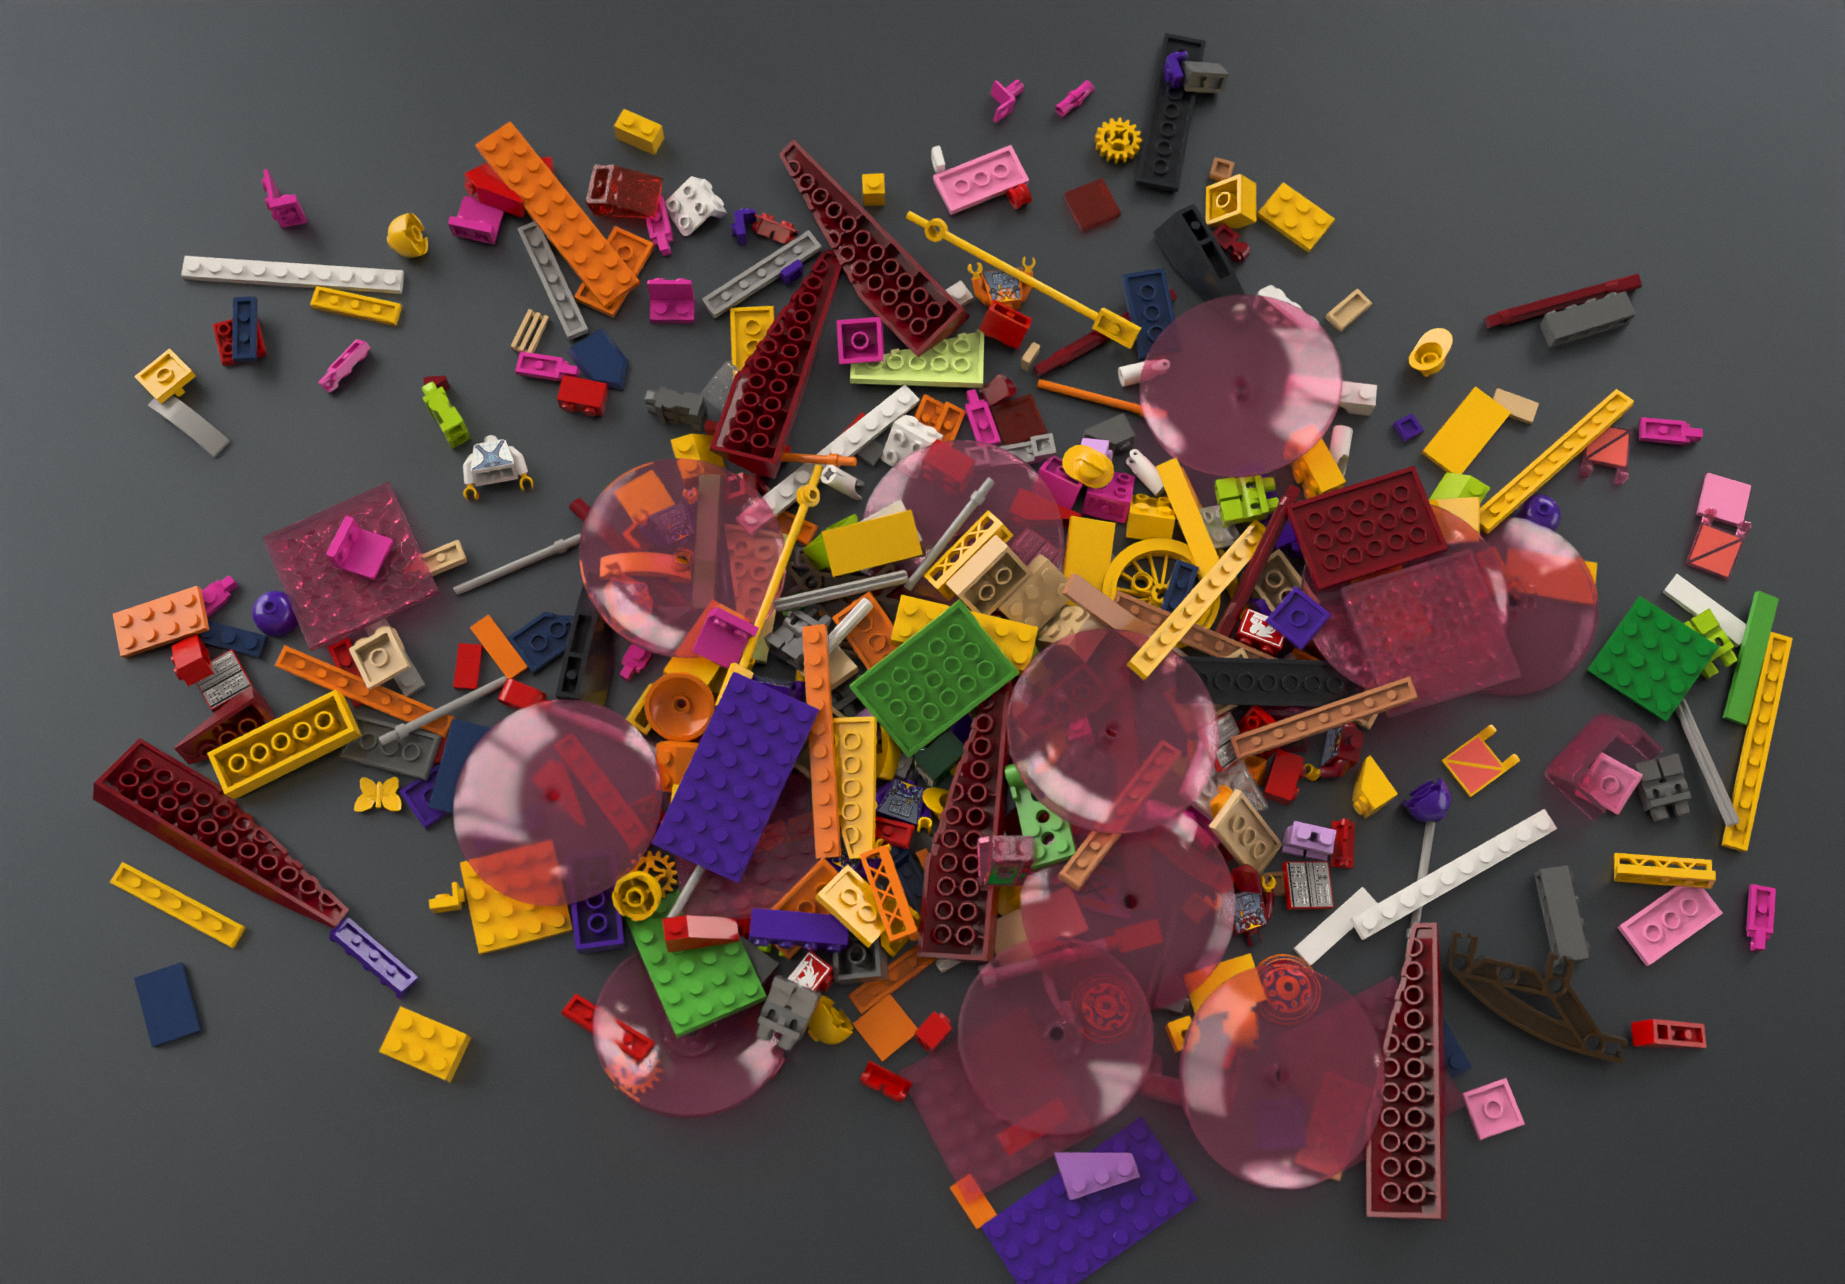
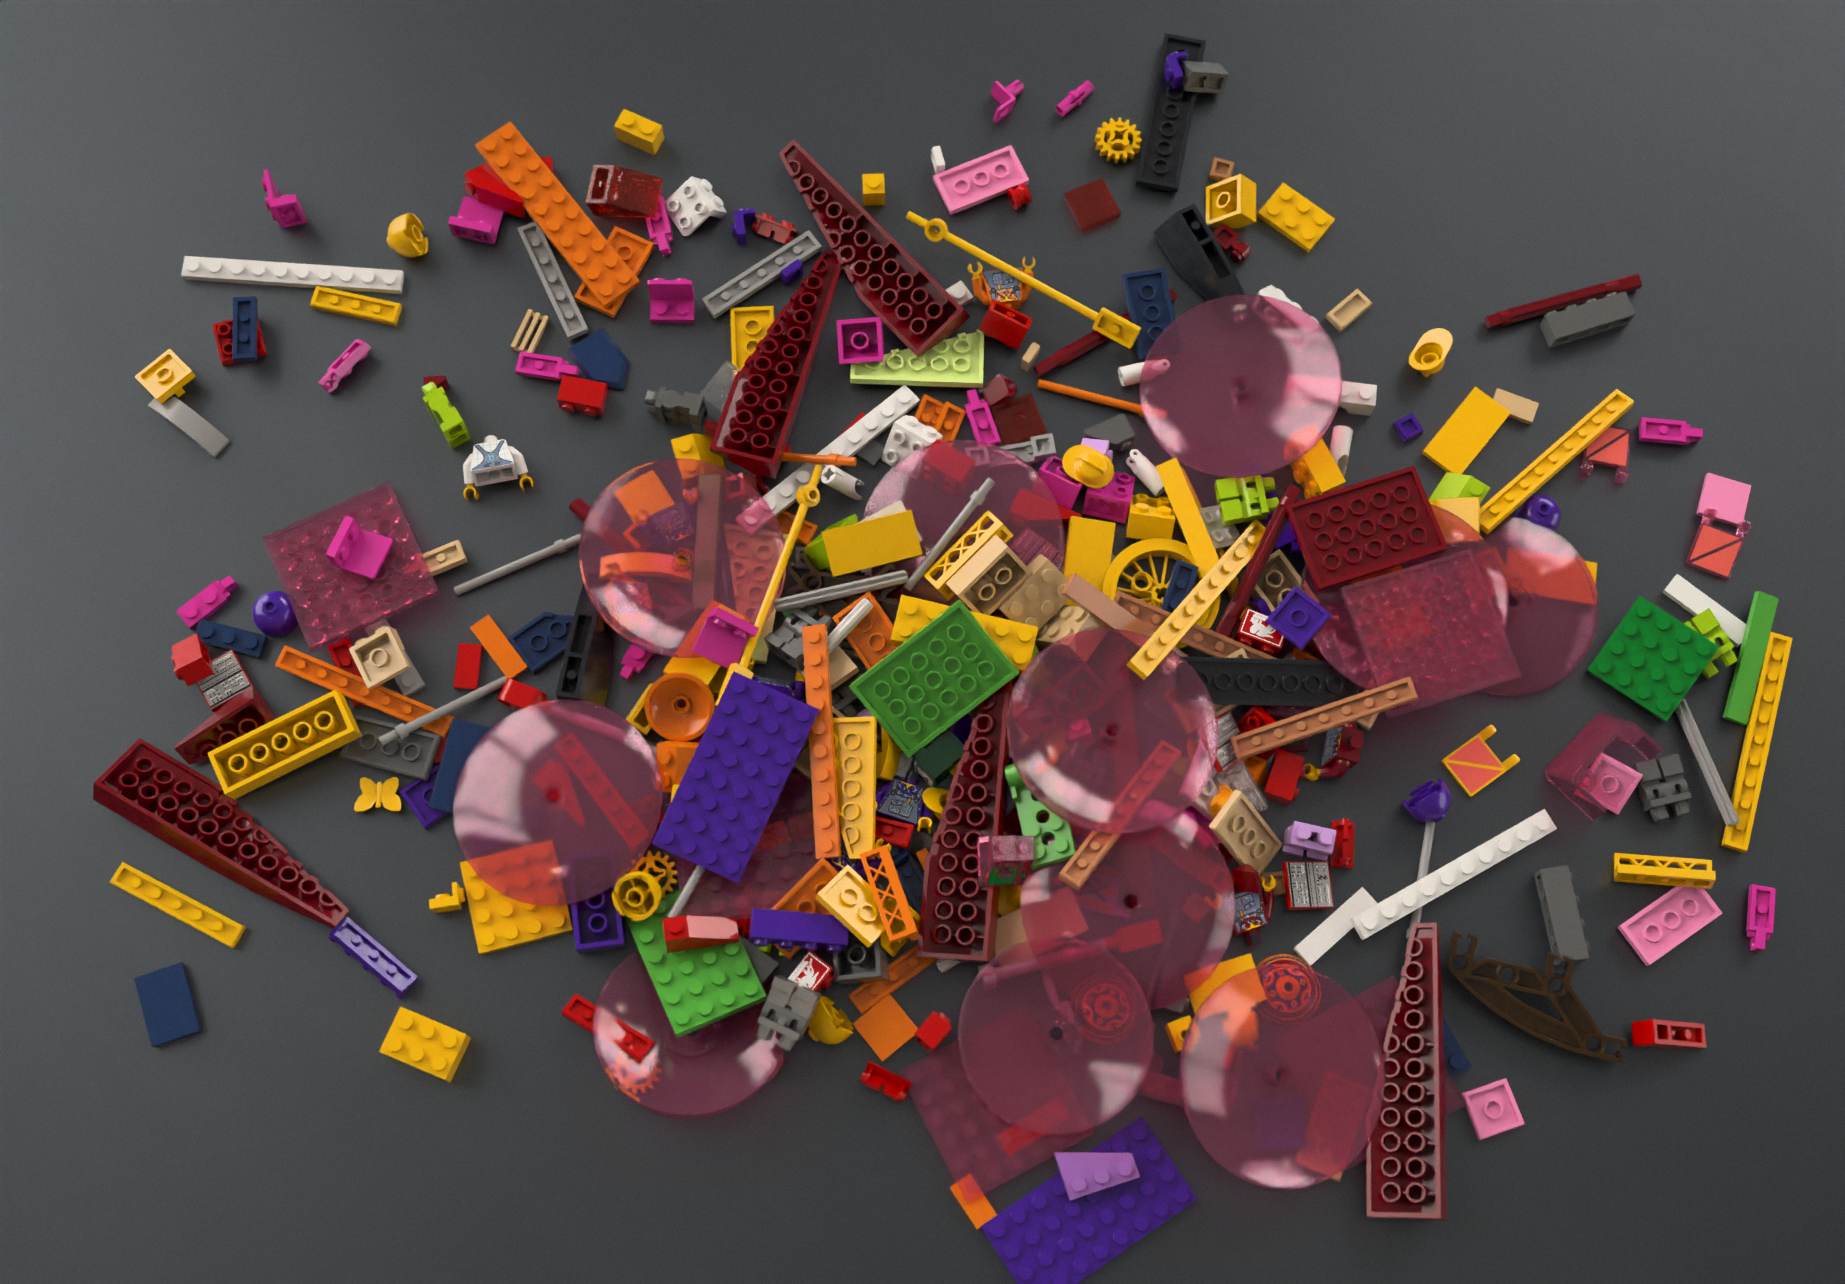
orange plate [113,586,210,658] -> none
yellow slope [1352,755,1398,819] -> none

